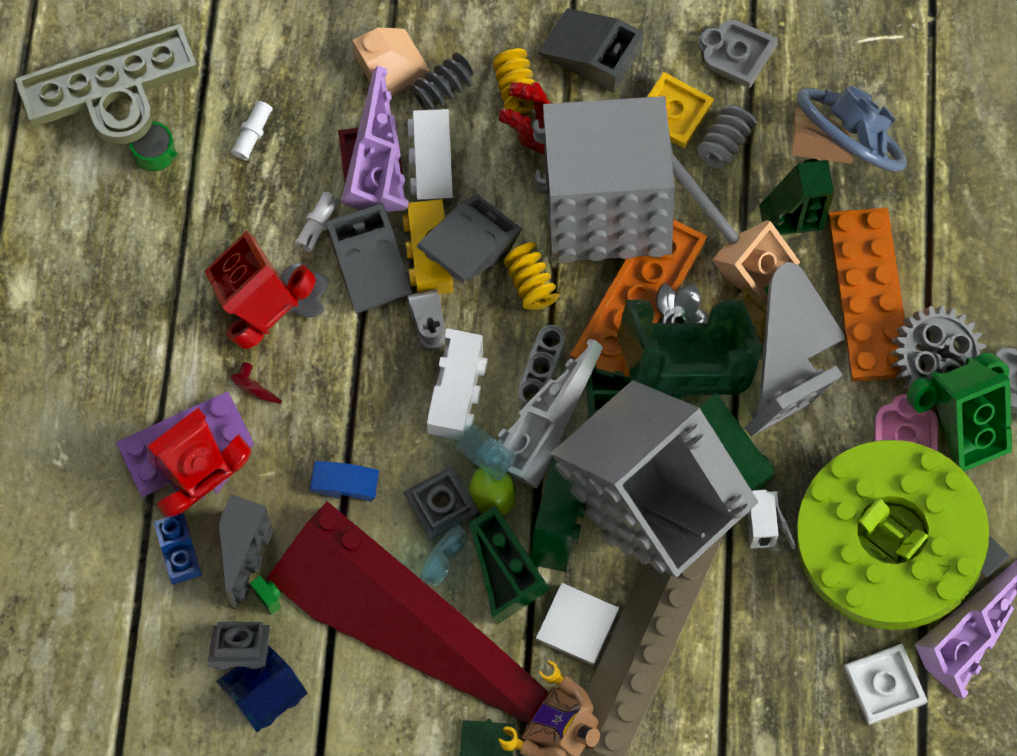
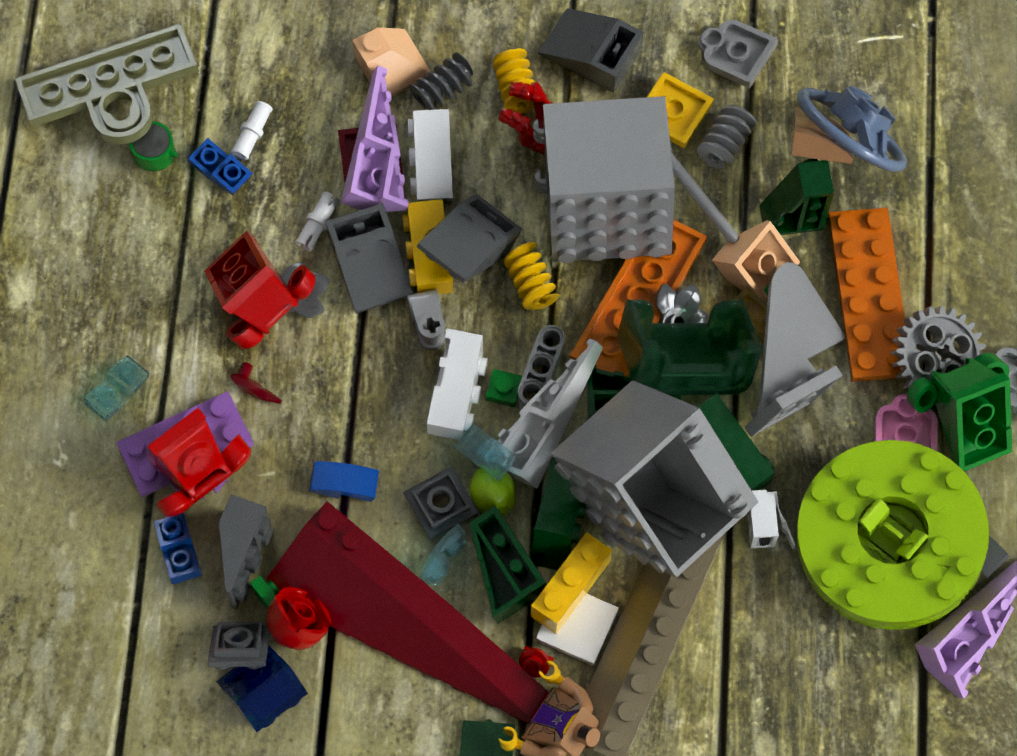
white tile [843,643,928,726] -> none
none -> clear light blue slope [84,355,150,422]
none -> blue slope [187,138,253,195]
none -> red cylinder [266,587,332,650]
none -> green plate [485,369,522,408]
none -> red plate [519,646,555,678]
none -> yellow brick [531,532,612,634]

